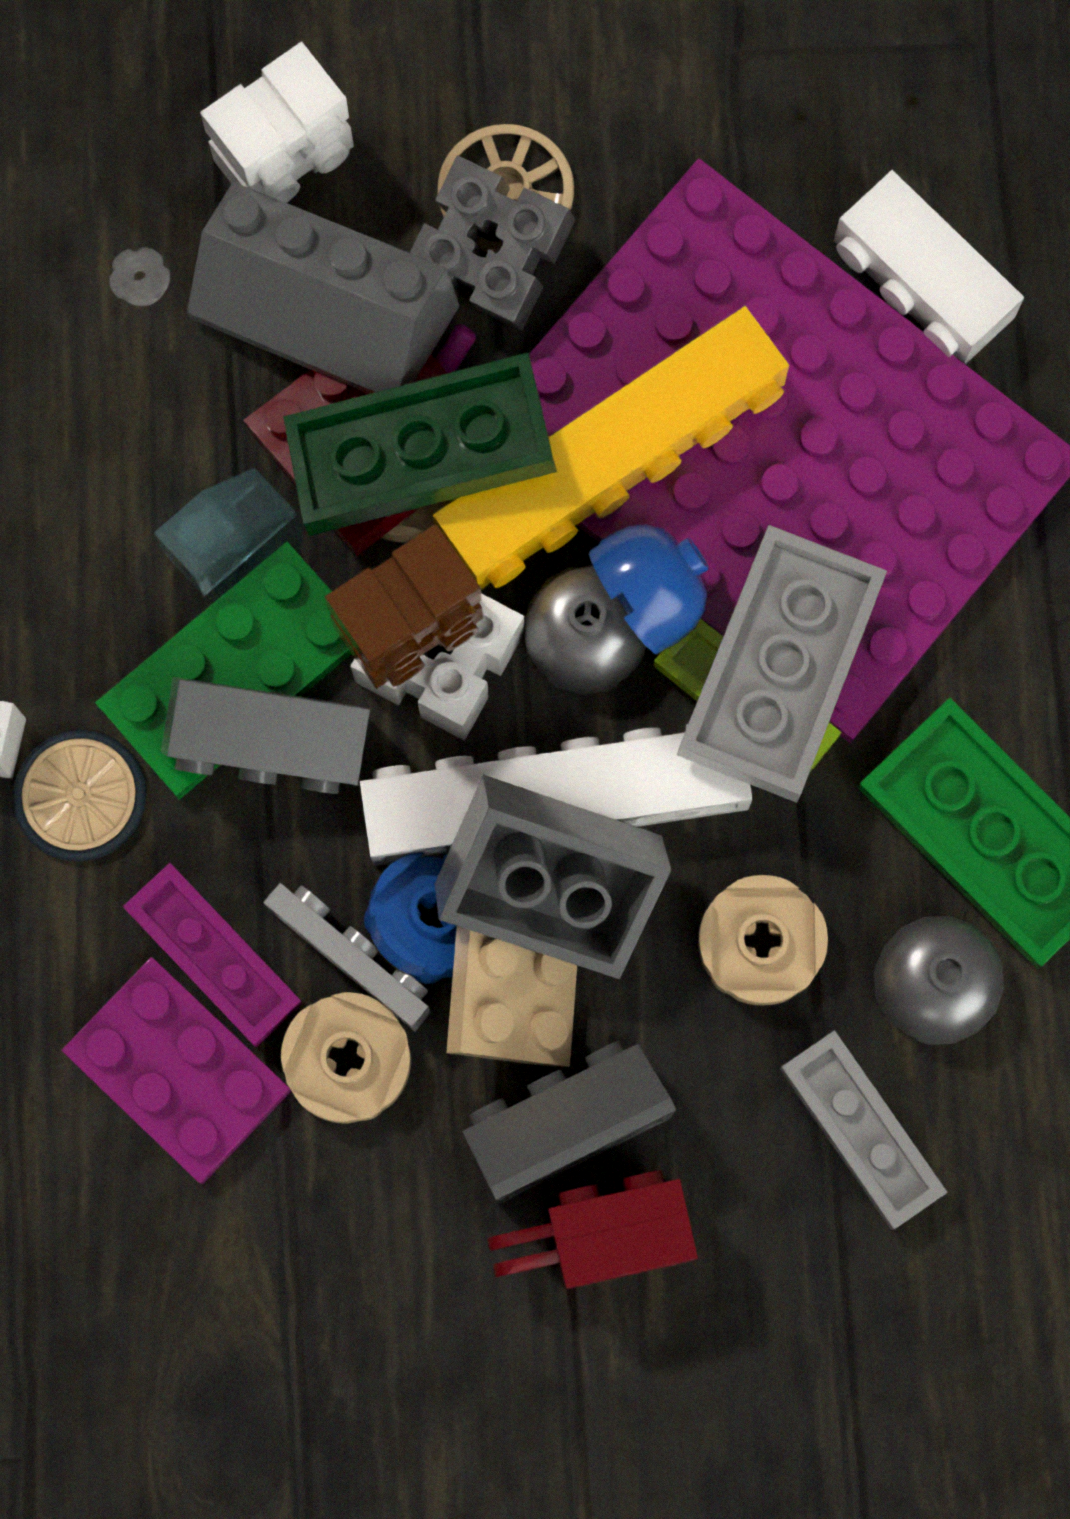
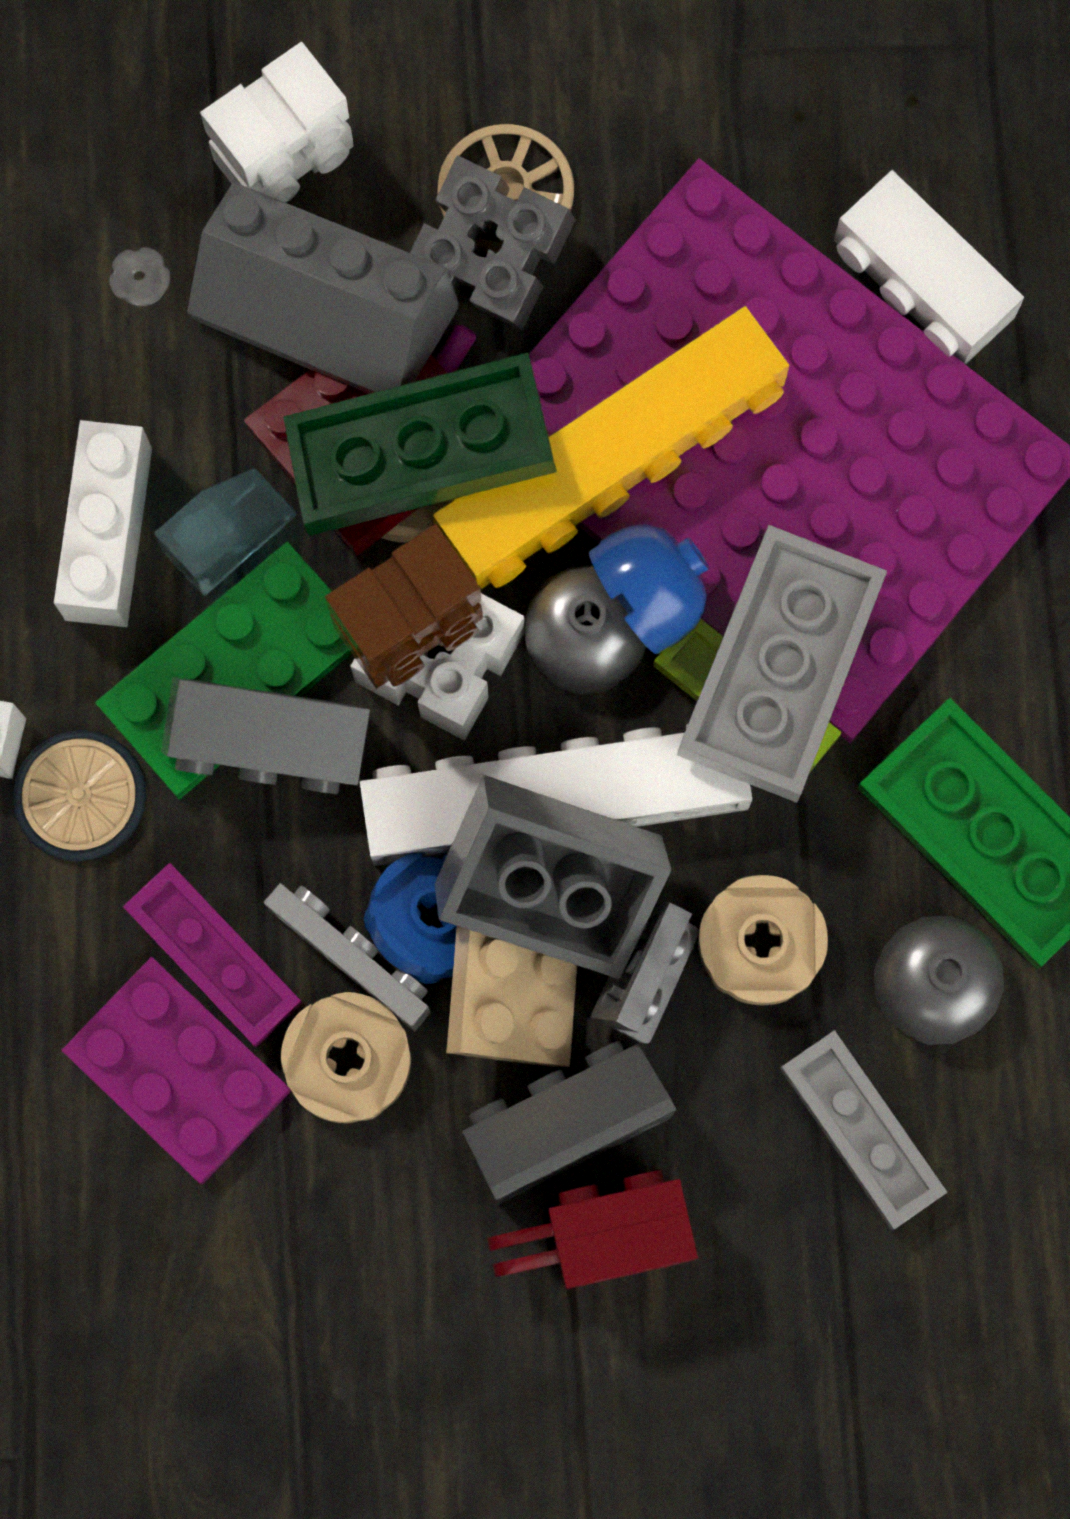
none -> white brick [54,420,152,627]
none -> flat silver bracket [590,902,699,1043]

